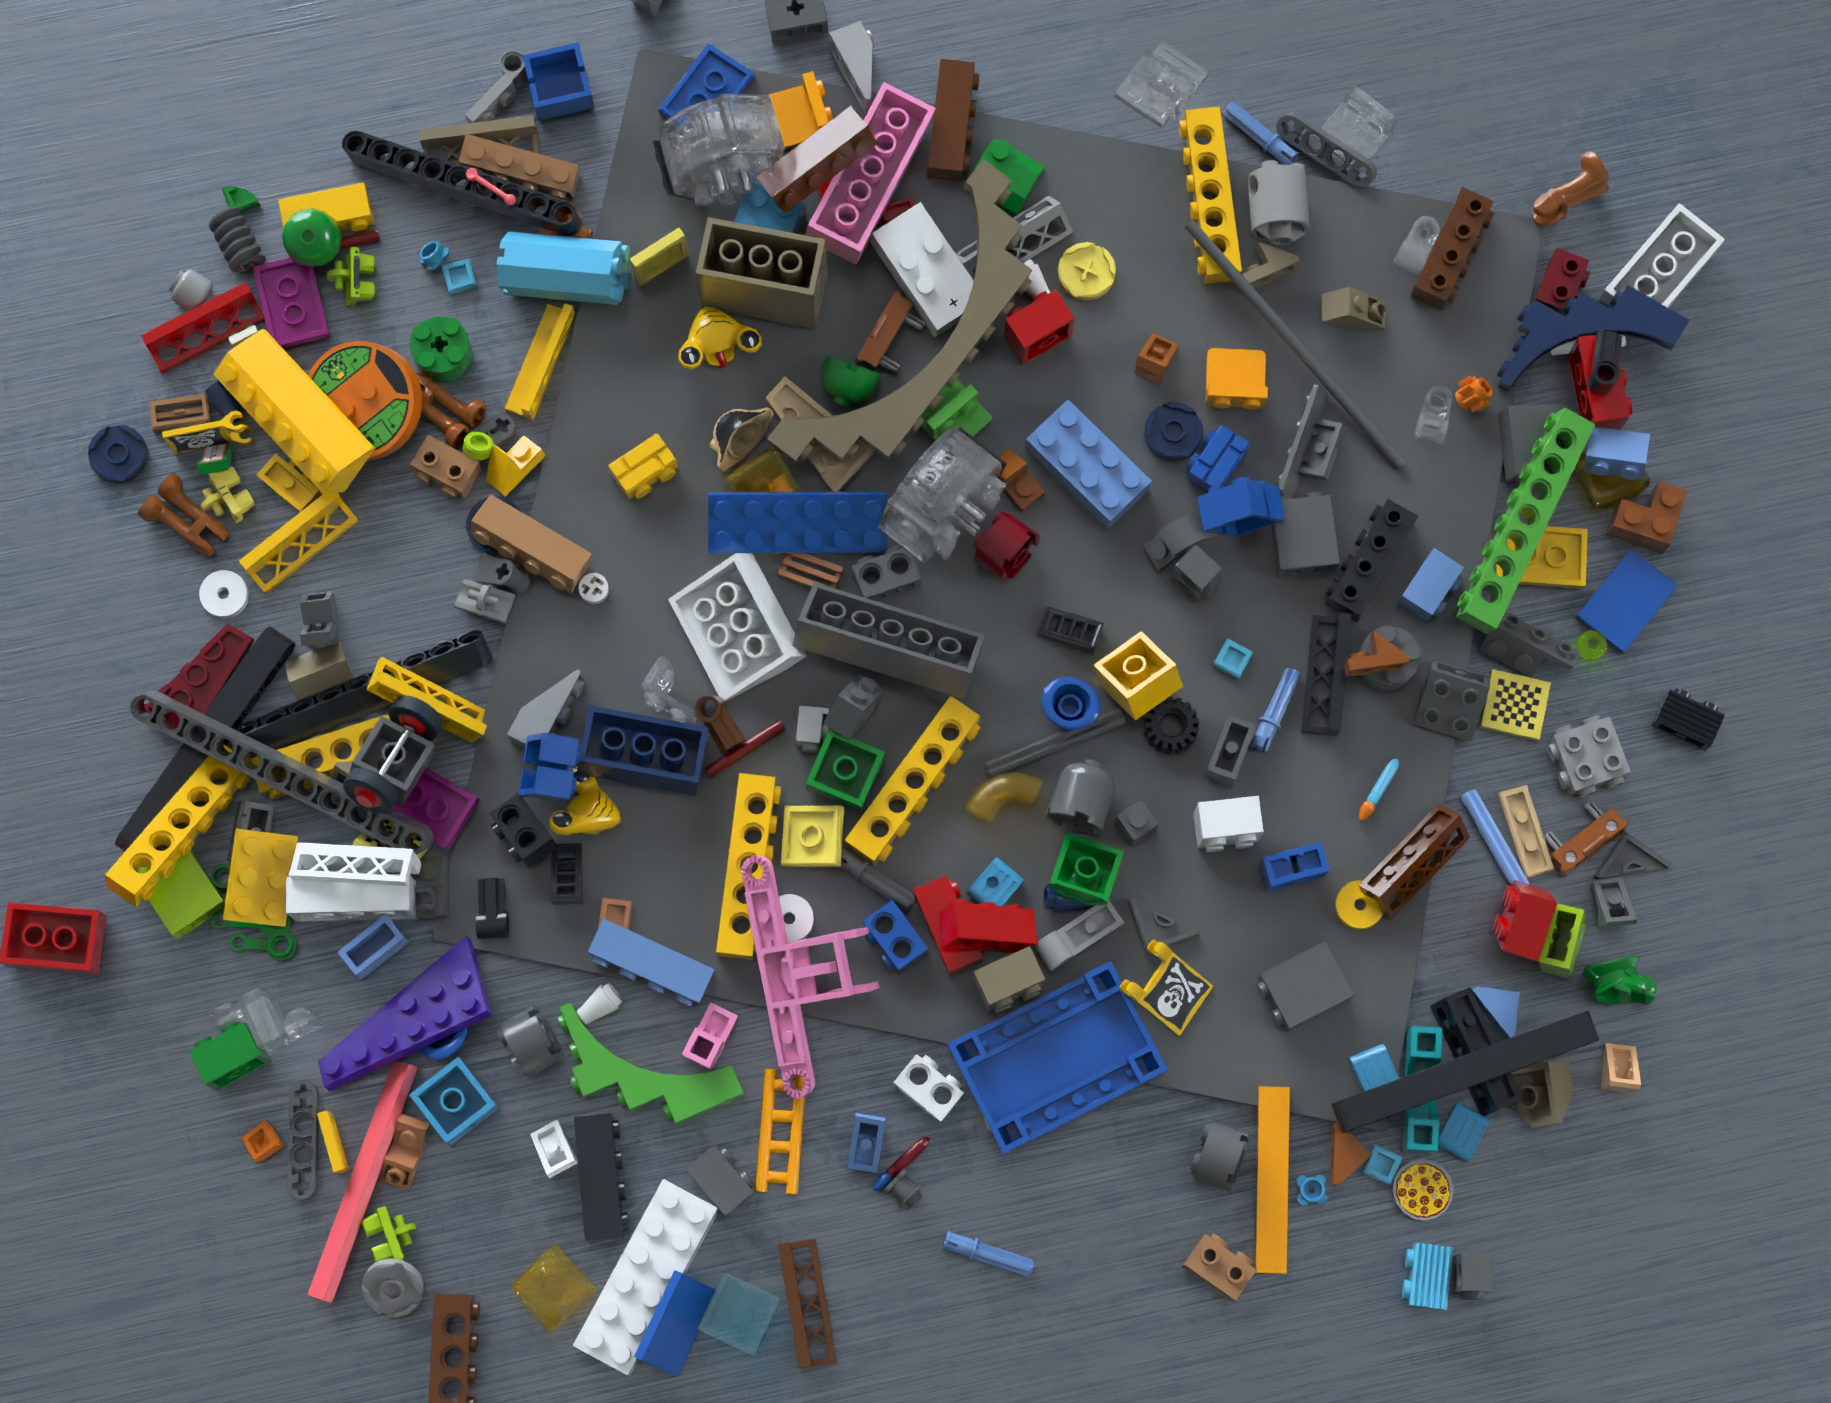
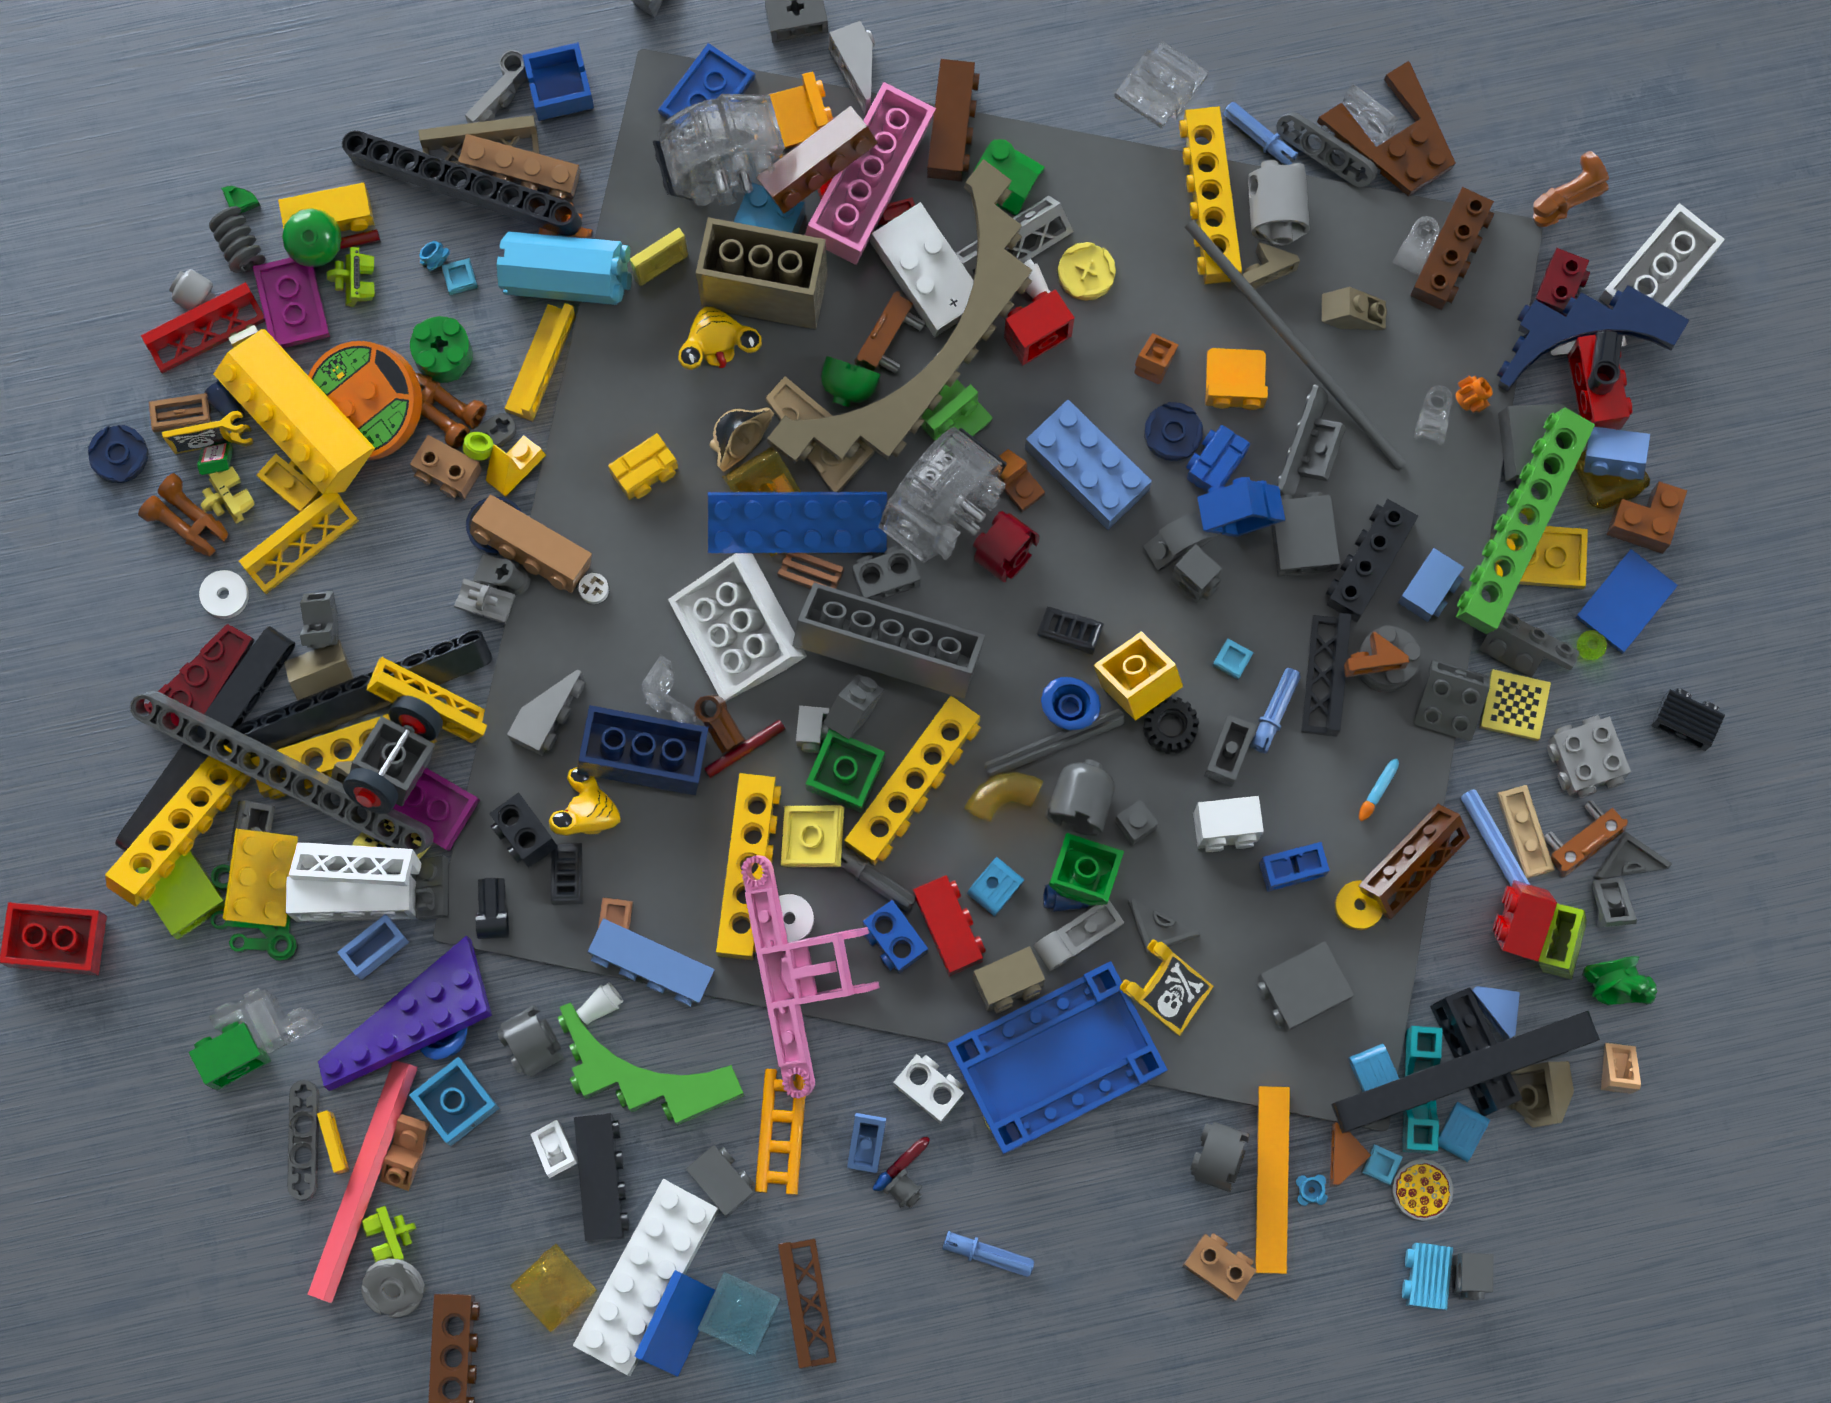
orange tile [241,1120,284,1164] -> none
coral hinge [466,168,516,206] -> none
blue piece [518,733,581,802] -> none
bright pink brick [682,1002,738,1070] -> none
red brick [939,900,1038,953] -> none
none -> reddish brown wing [1317,61,1456,196]

